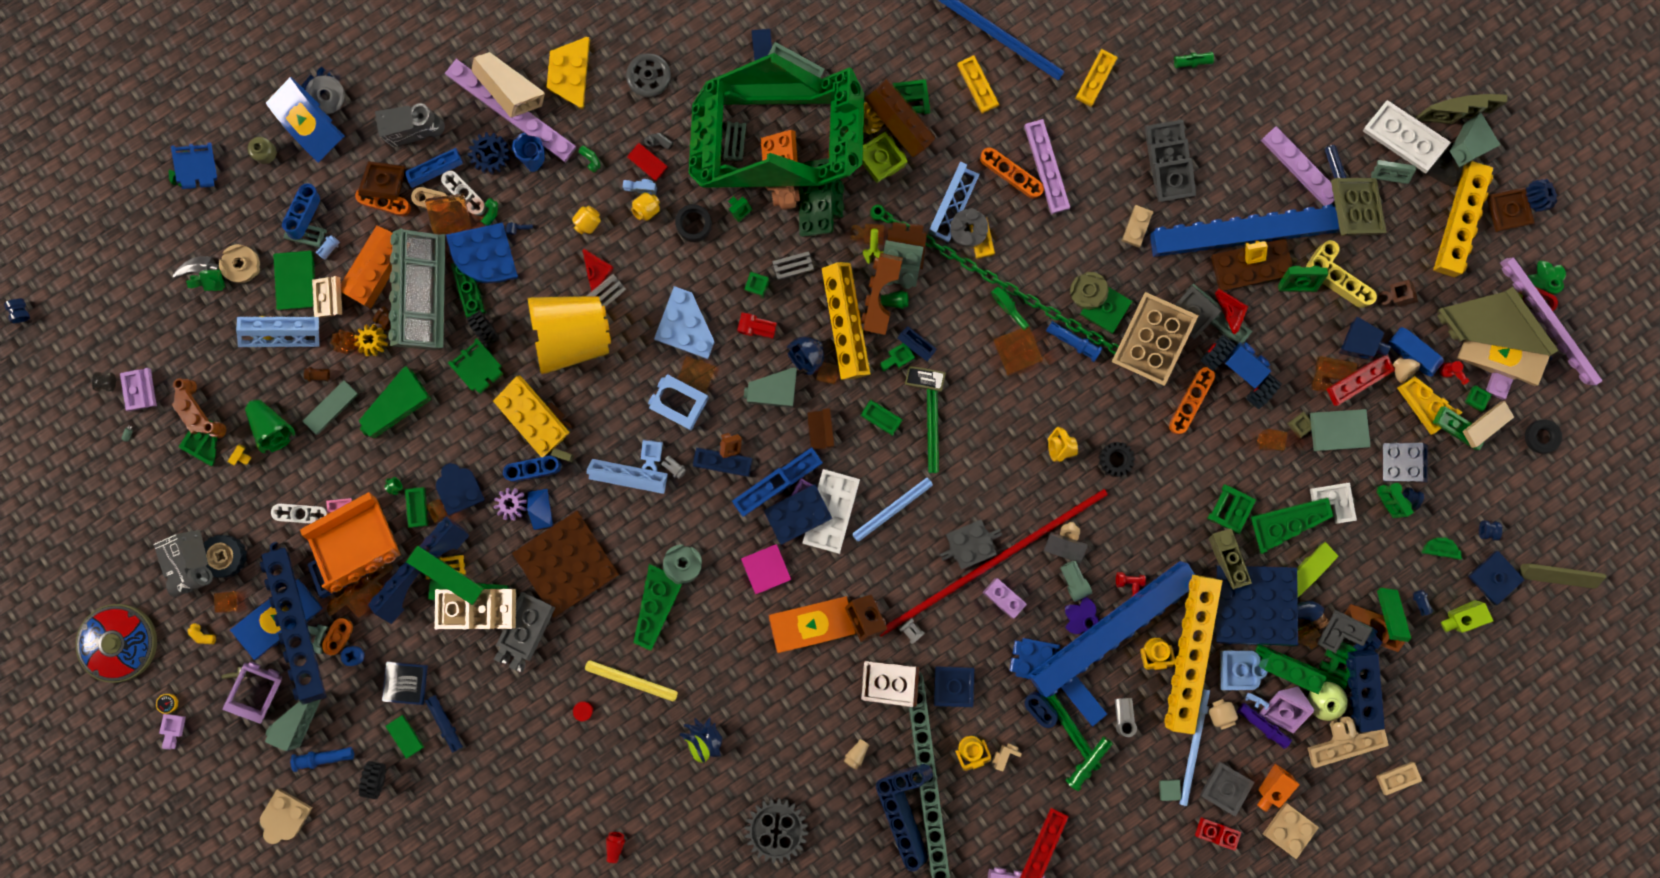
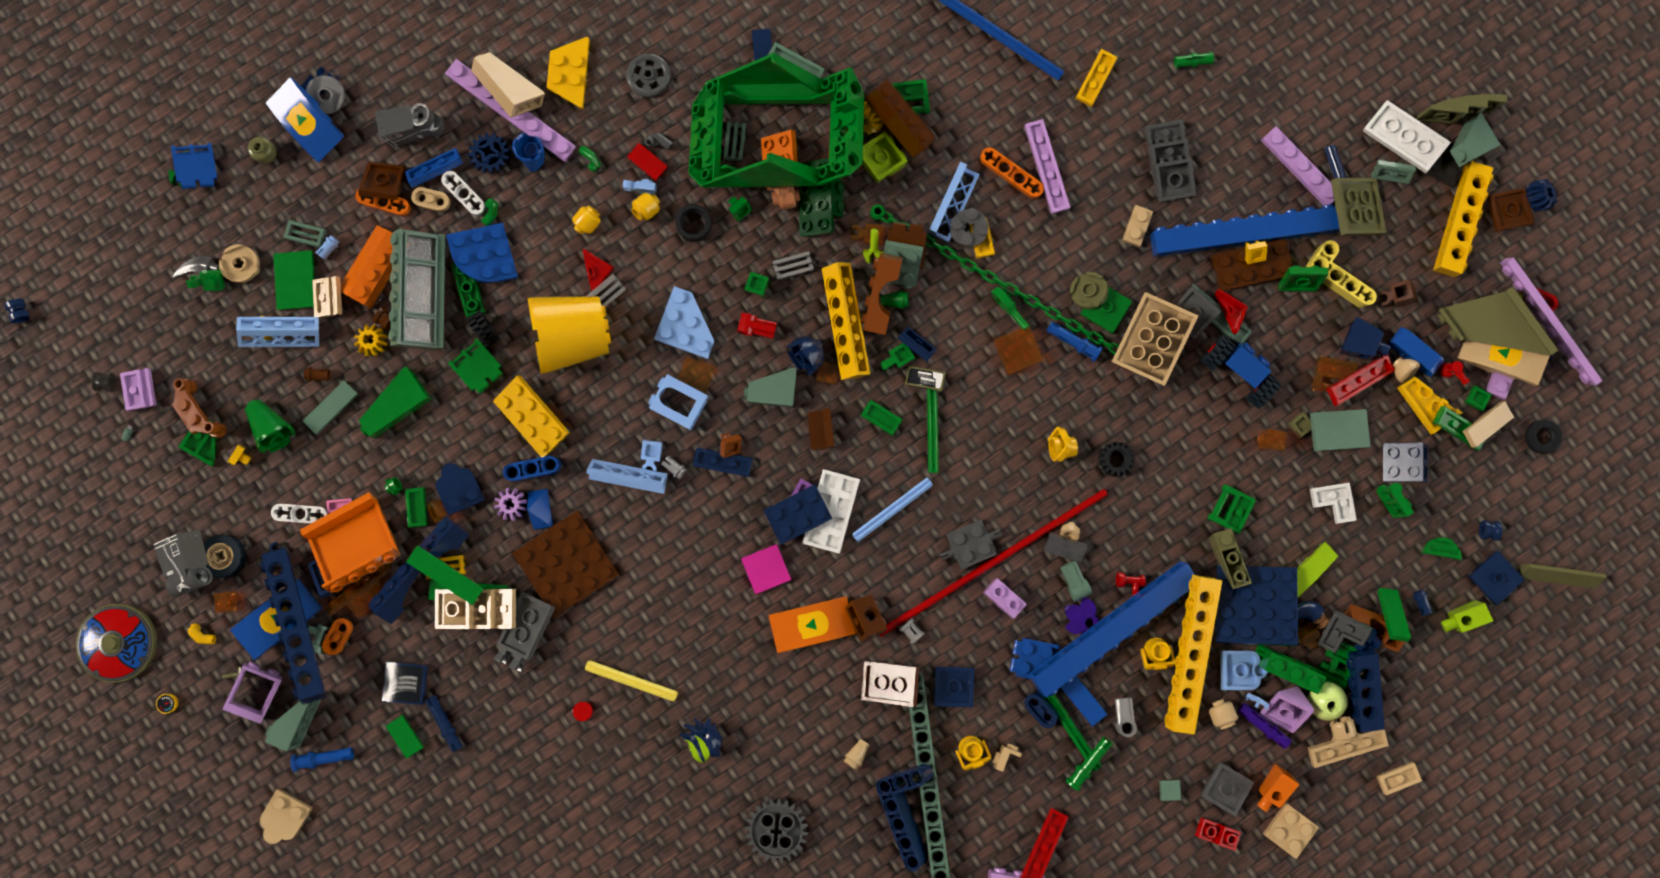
lavender plate [159,714,186,750] -> none
blue beam [282,183,320,240] -> none
clear orange gear [330,329,356,354] -> none
blue wheel [340,646,365,666] -> none
black tyre [359,761,386,799] -> none
clear orange plate [425,193,473,235] -> none
dark blue hand [506,222,533,235] -> none
olive tile [551,448,574,463] -> none
red cone [606,832,626,863] -> none
green wing [633,564,683,651] -> none
sand green plate [663,545,702,584] -> none
blue bracket [732,447,823,517] -> none
yellow tile [957,55,999,114] -> none
orange beam [1169,367,1215,435] -> none
light blue bar [1179,689,1210,806] -> none
green wing [1250,497,1333,554] -> none
dark blue wheel [1403,487,1424,510] -> none
green plate [1527,261,1566,295] -> none

